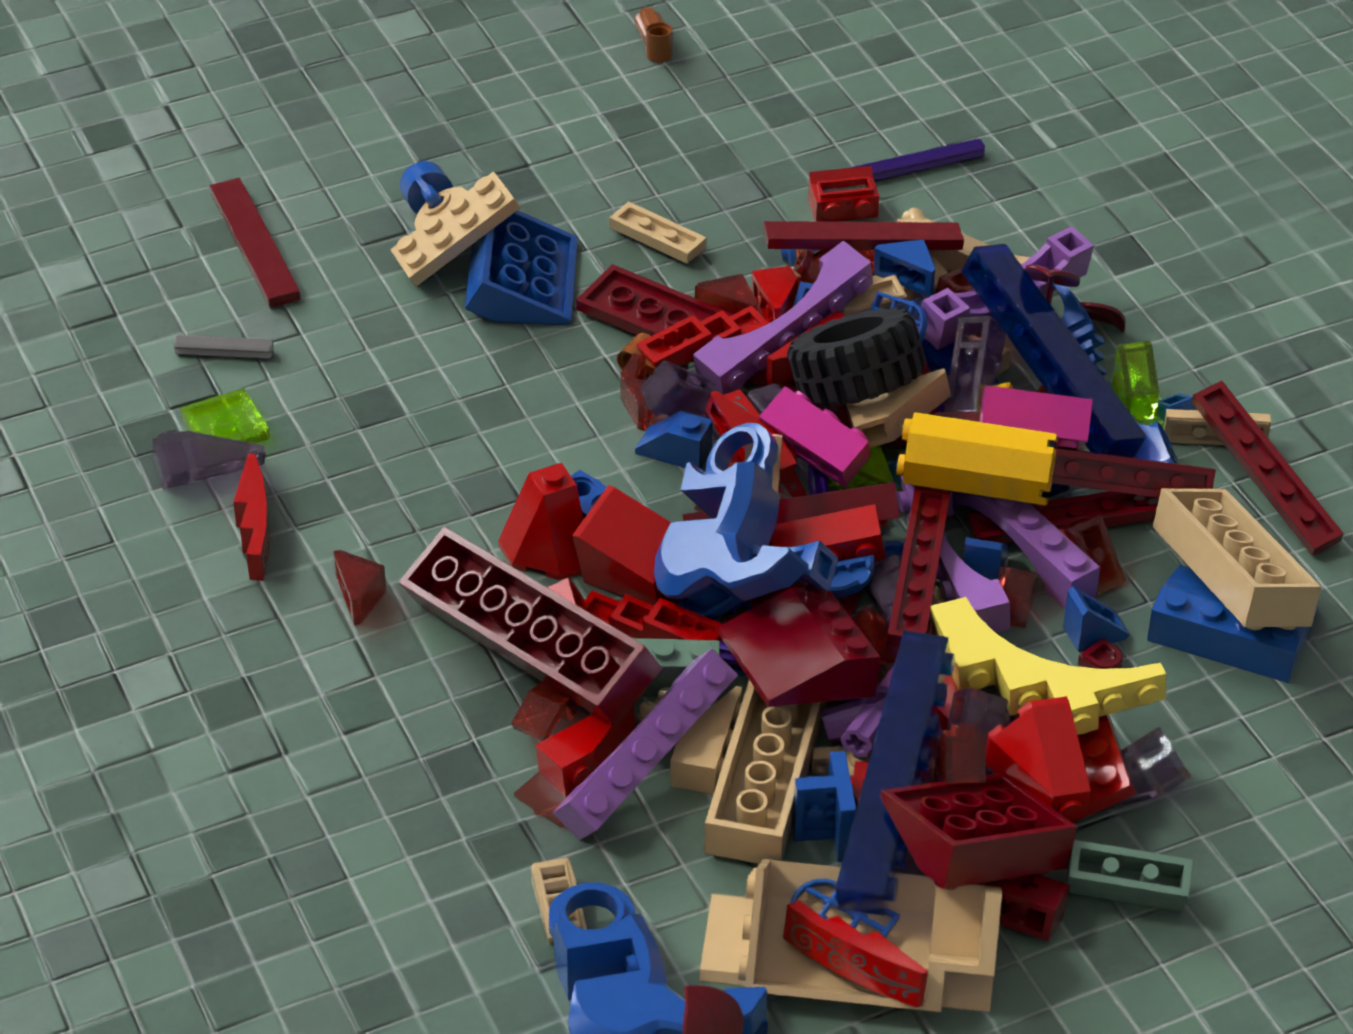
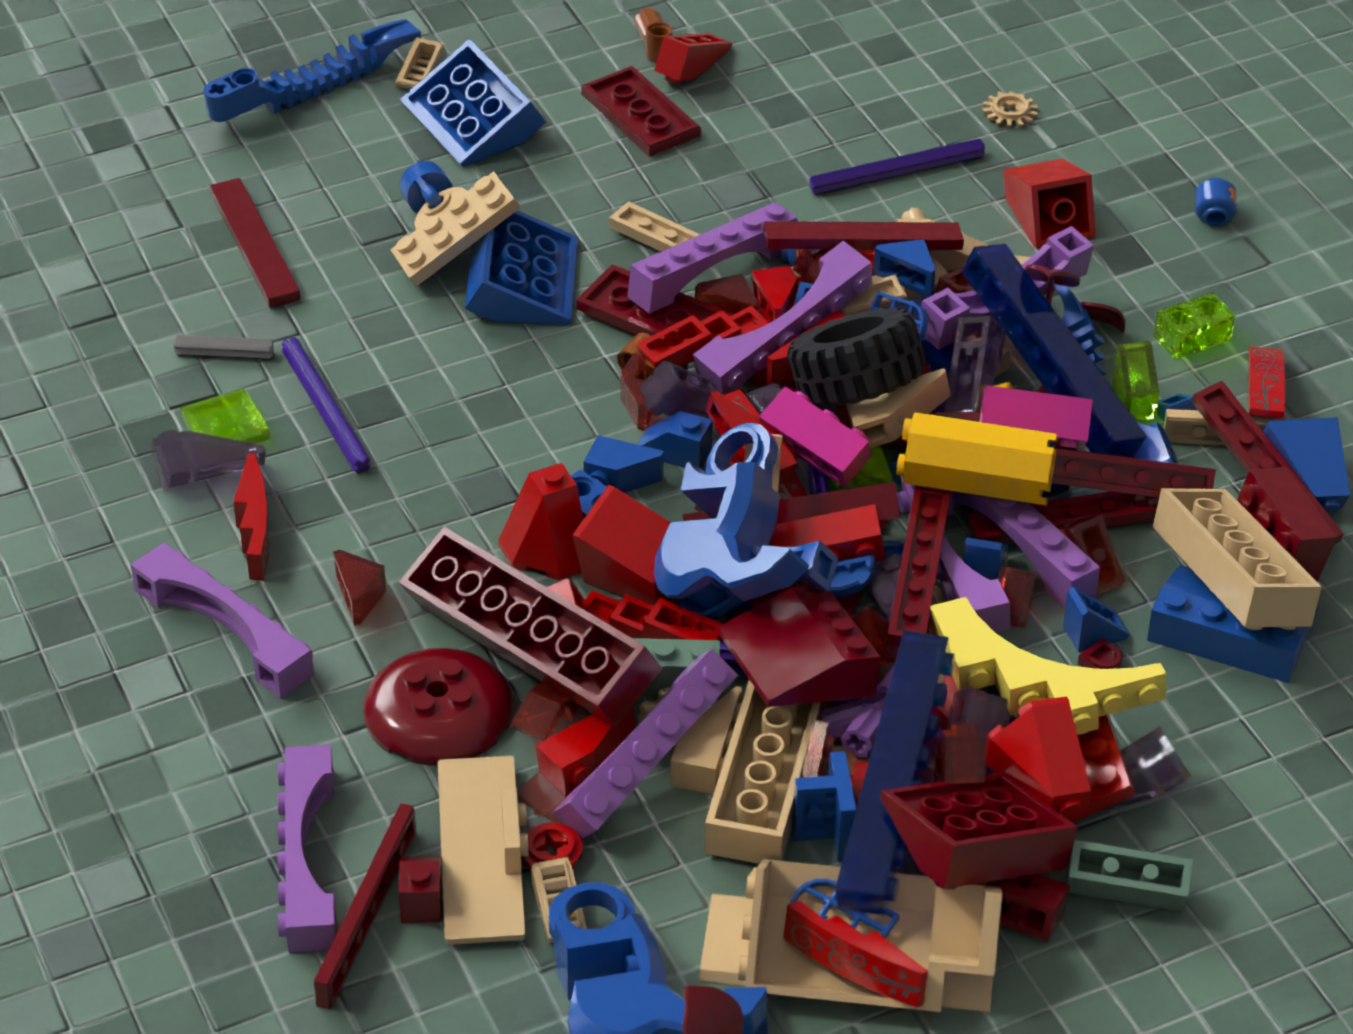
red window [808,165,880,222] -> none
none -> medium lavender arch [131,543,314,699]
none -> blue piece [203,19,422,122]
none -> medium lavender arch [278,744,337,953]
none -> dark purple axle [281,337,371,473]
none -> dark red tile [314,803,416,1010]
none -> dark red brick [363,648,514,765]
none -> tan slope [395,37,446,90]
none -> dark red slope [398,856,442,923]
none -> blue slope [400,39,547,167]
none -> tan bracket [438,756,529,945]
none -> red gear [521,822,583,870]
none -> dark red tile [581,66,701,157]
none -> blue slope [583,435,664,493]
none -> medium lavender arch [627,202,798,314]
none -> red slope [654,33,732,84]
none -> clear red plate [801,720,836,778]
none -> tan gear [983,91,1038,127]
none -> red slope [1003,158,1096,248]
none -> clear neon green brick [1153,292,1235,360]
none -> blue head [1195,178,1237,226]
none -> dark red brick [1237,467,1337,581]
none -> red slope [1246,346,1285,419]
none -> blue slope [1263,417,1350,513]

